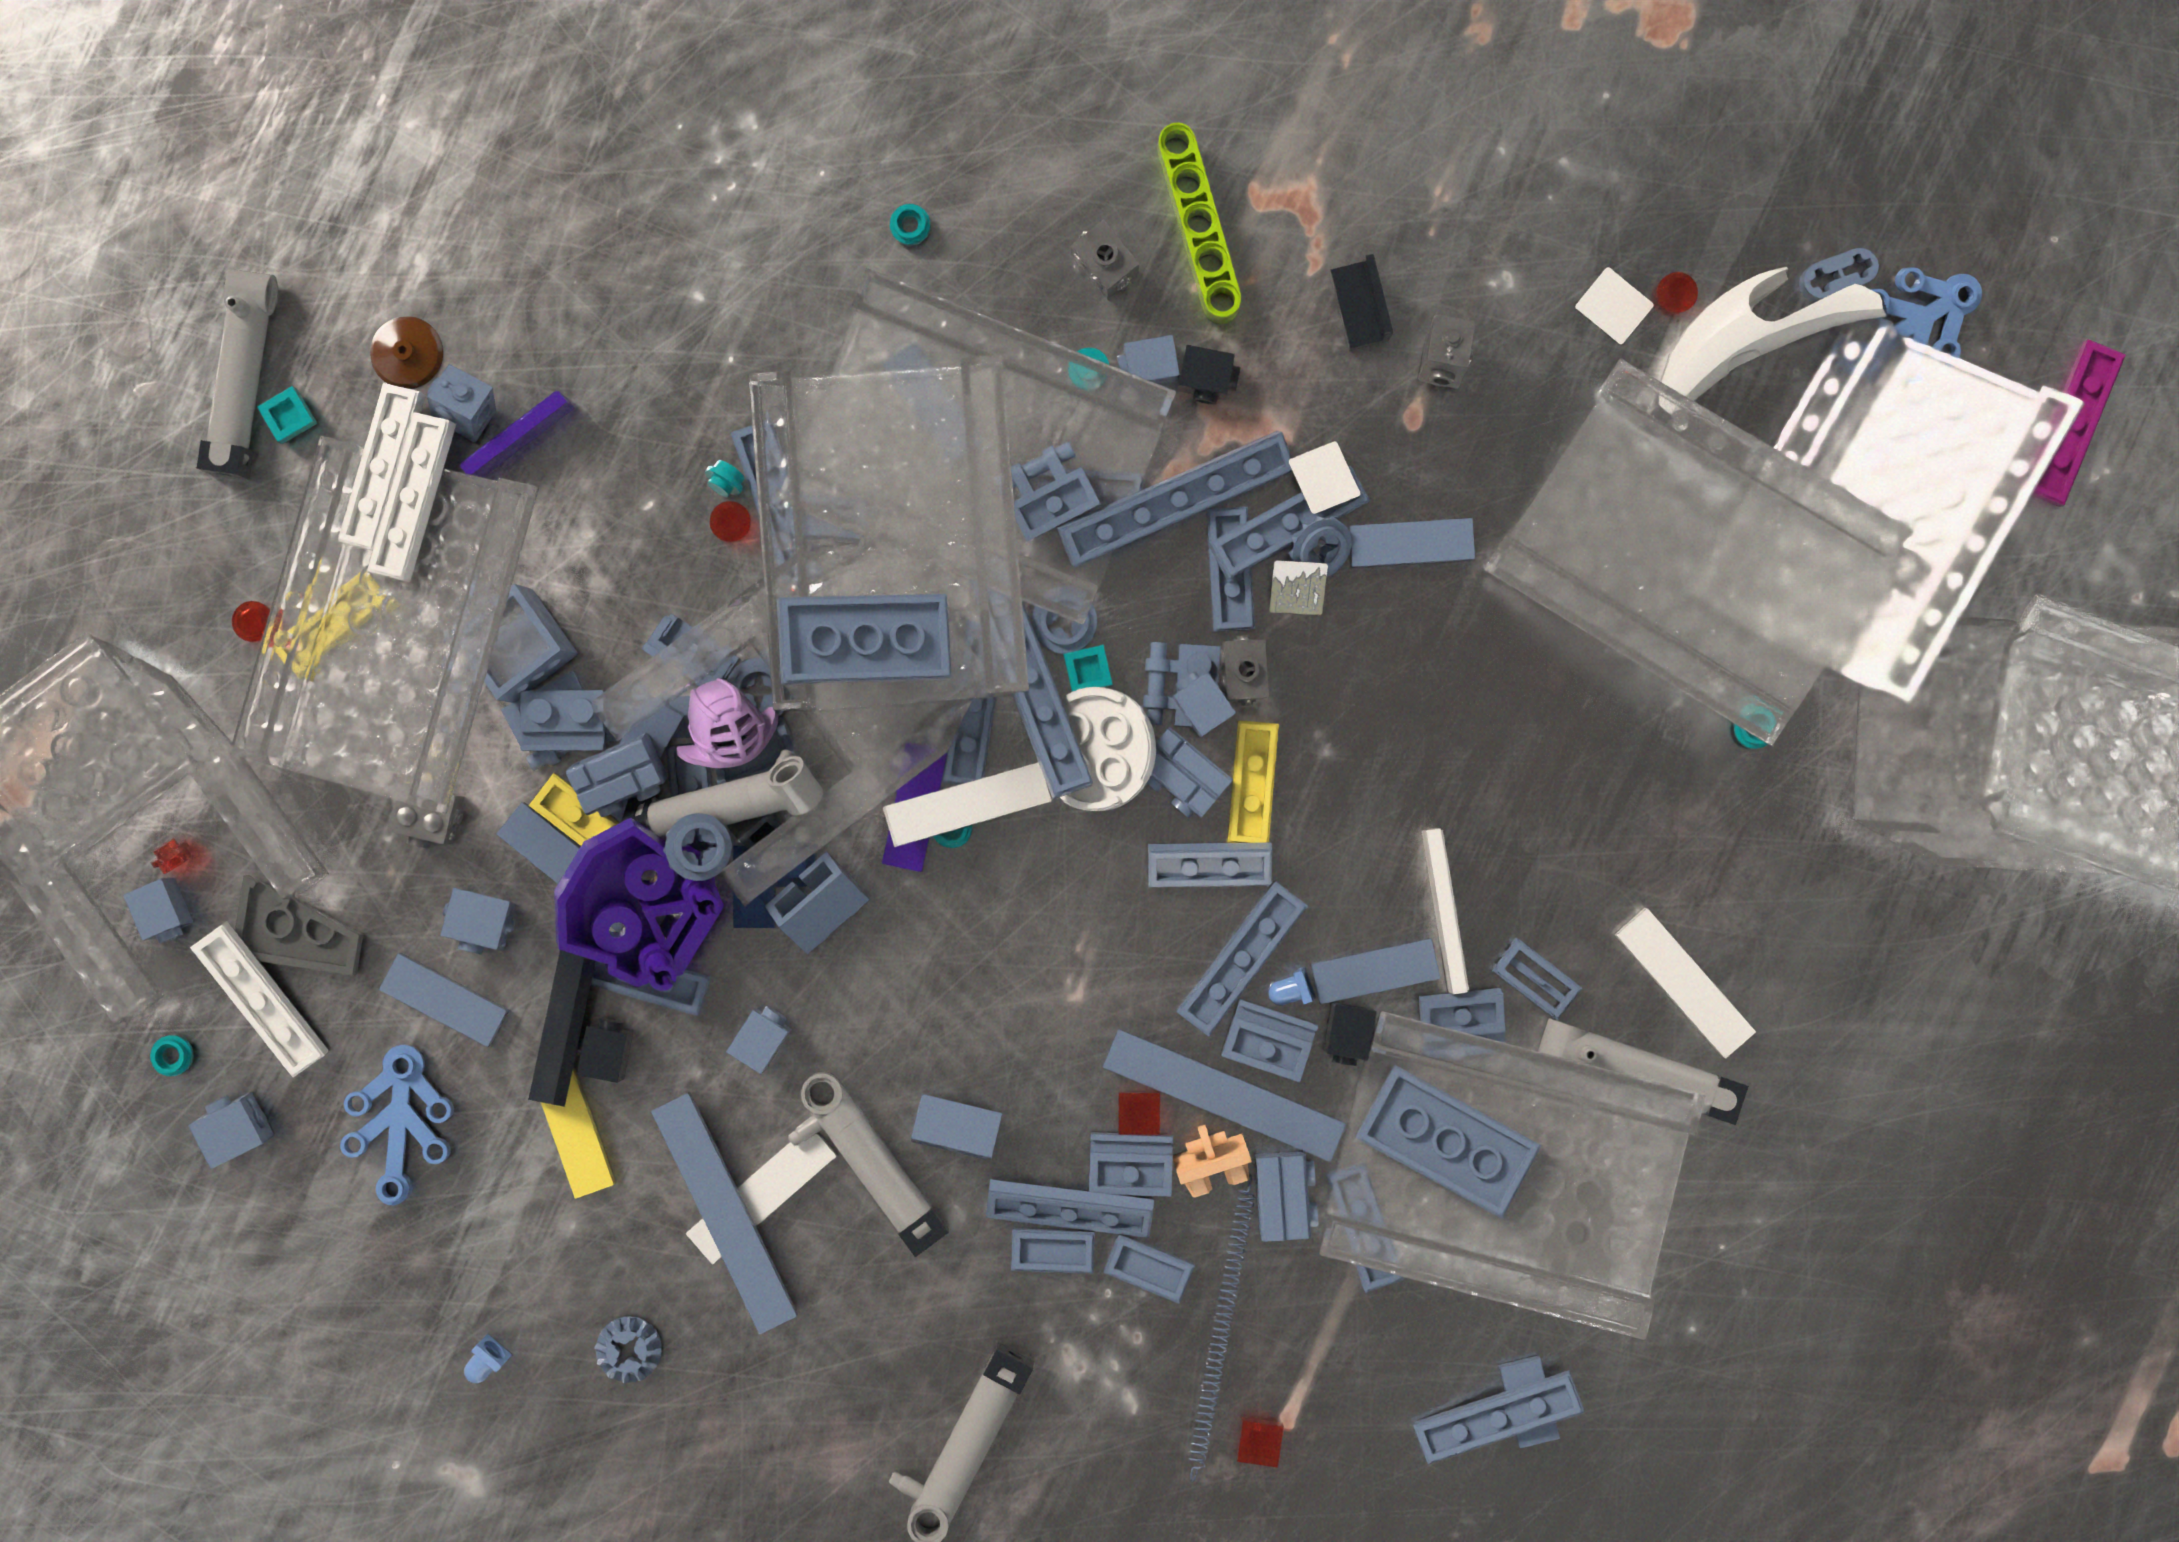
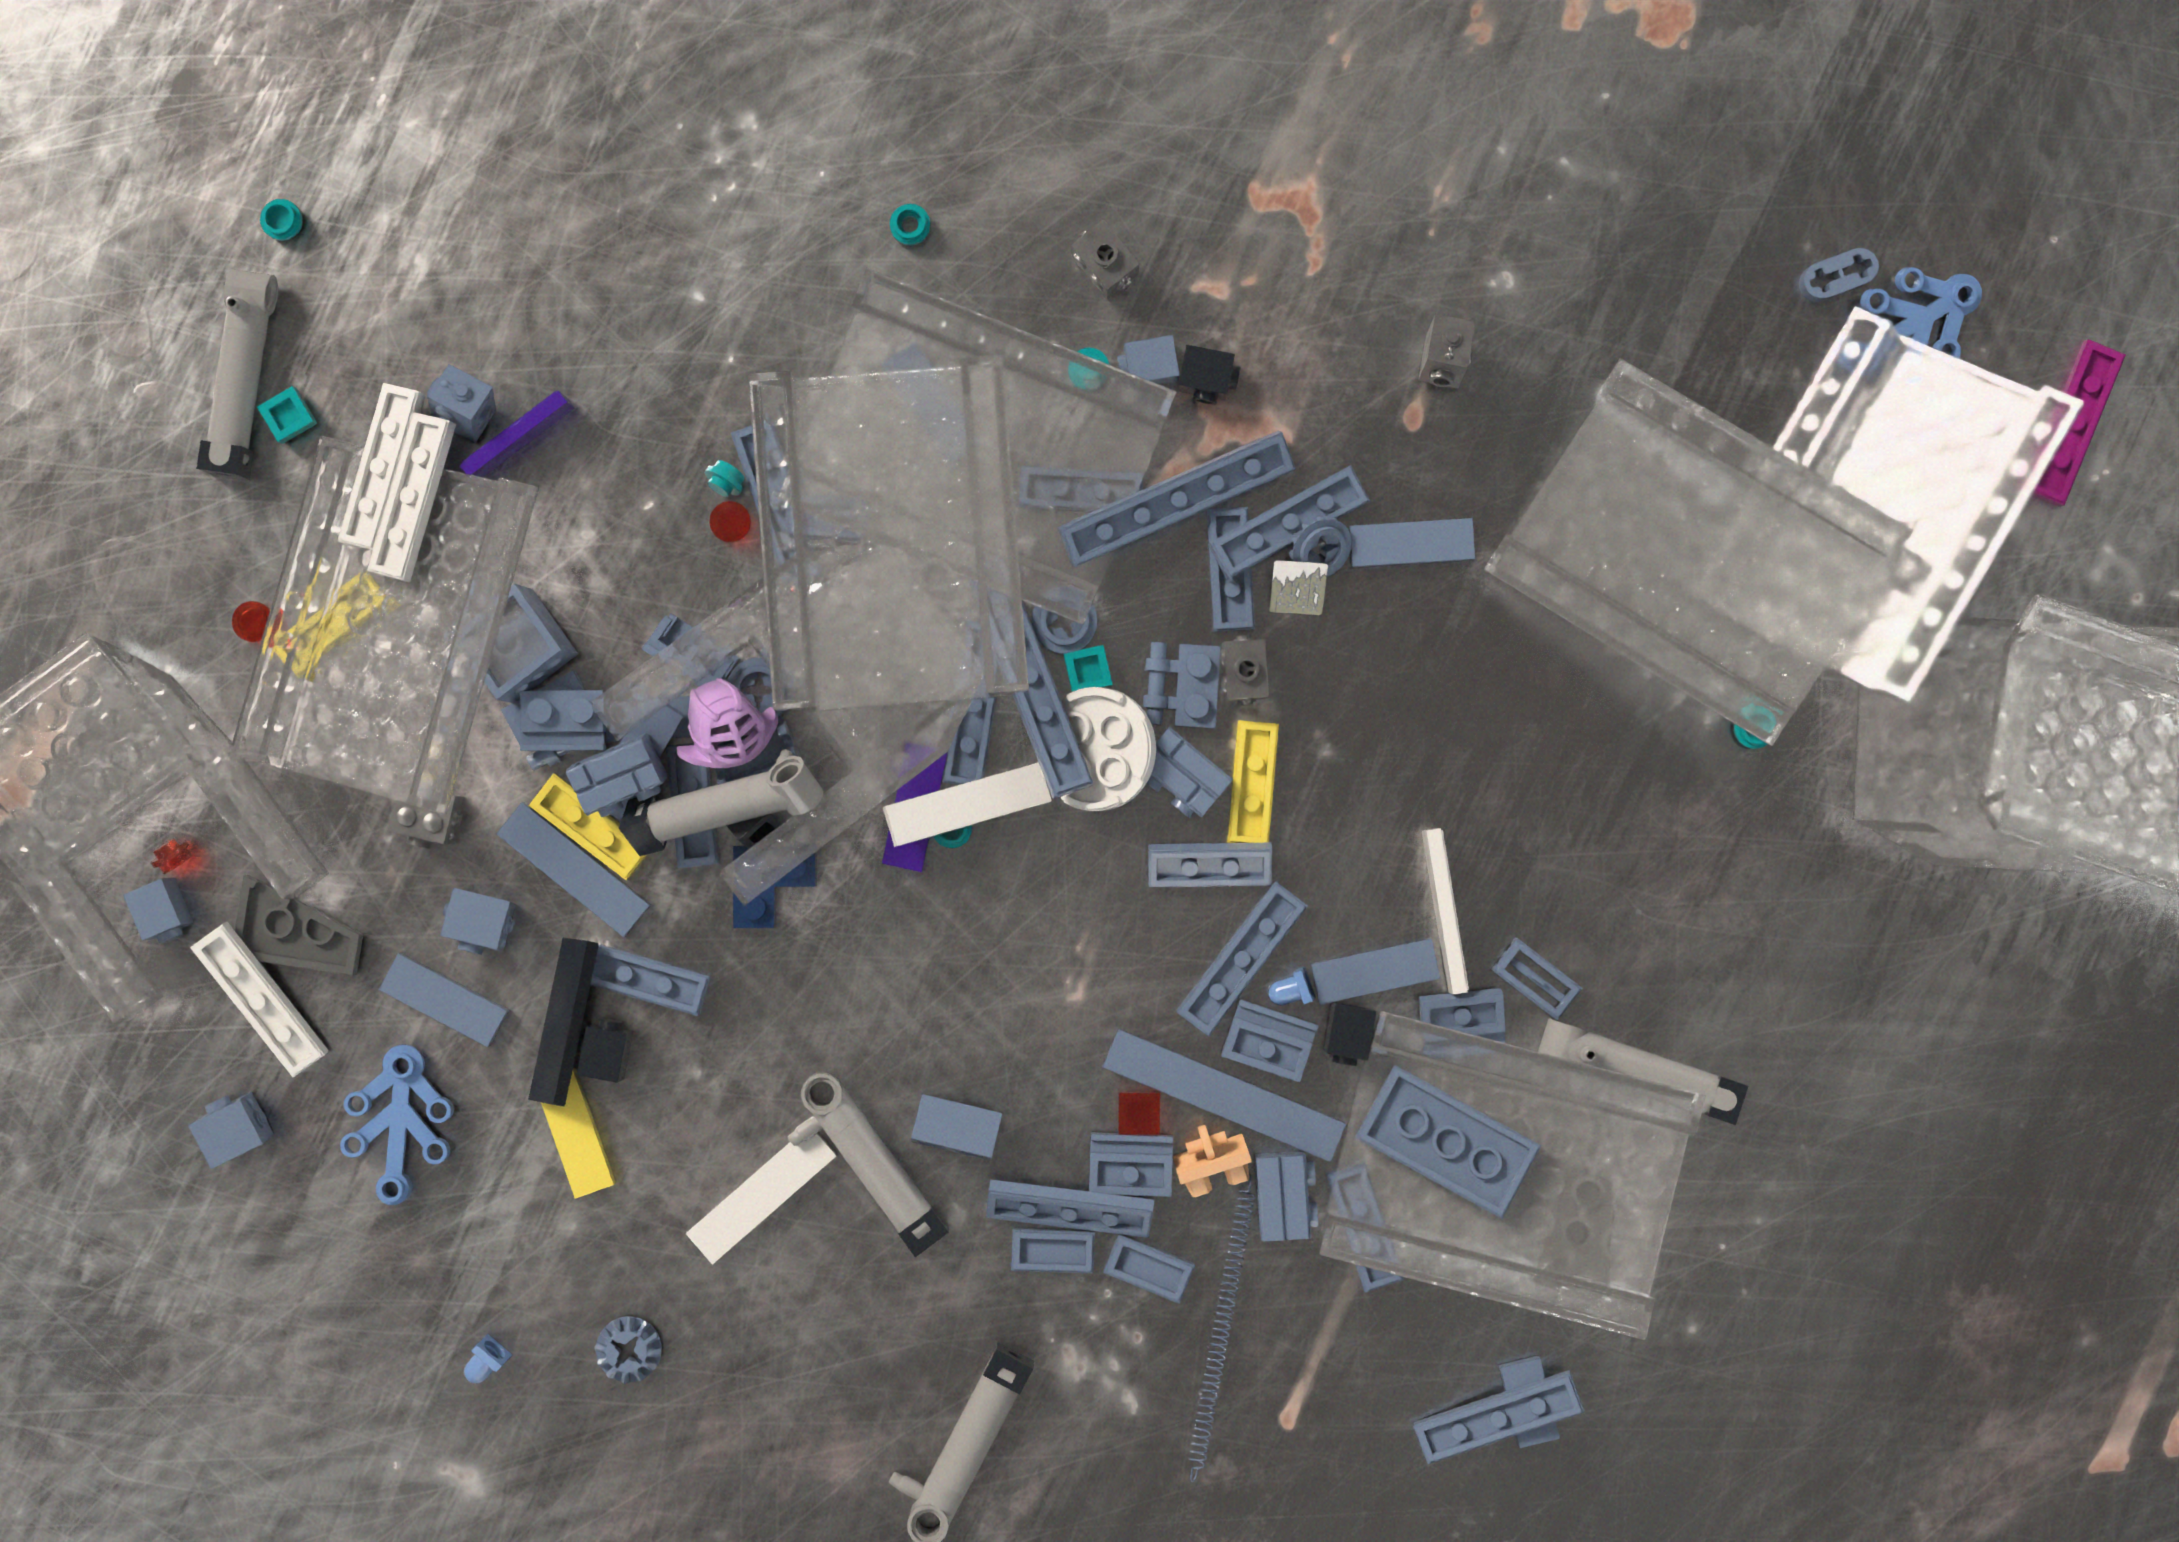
teal plate [150,1035,193,1077] -> none
reddish brown piece [370,316,443,389] -> none
dark purple brick [554,818,724,991] -> none
sand blue tile [651,1092,798,1335] -> none
sand blue gear [663,813,732,881] -> none
sand blue brick [726,1006,792,1074] -> none
sand blue piece [765,851,869,954] -> none
sand blue tile [777,594,952,685] -> none
sand blue plate [995,441,1101,542] -> none
lime beam [1158,122,1241,324] -> none
sand blue brick [1172,671,1236,738] -> none
clear red plate [1236,1417,1284,1468] -> none
white sticker [1289,441,1360,514] -> none
black panel [1329,254,1393,351] -> none
white sticker [1575,267,1654,344] -> none
white tile [1614,908,1756,1059] -> none
white piece [1651,267,1887,425] -> none
clear red plate [1656,272,1698,314] -> none
none -> teal plate [260,199,303,241]

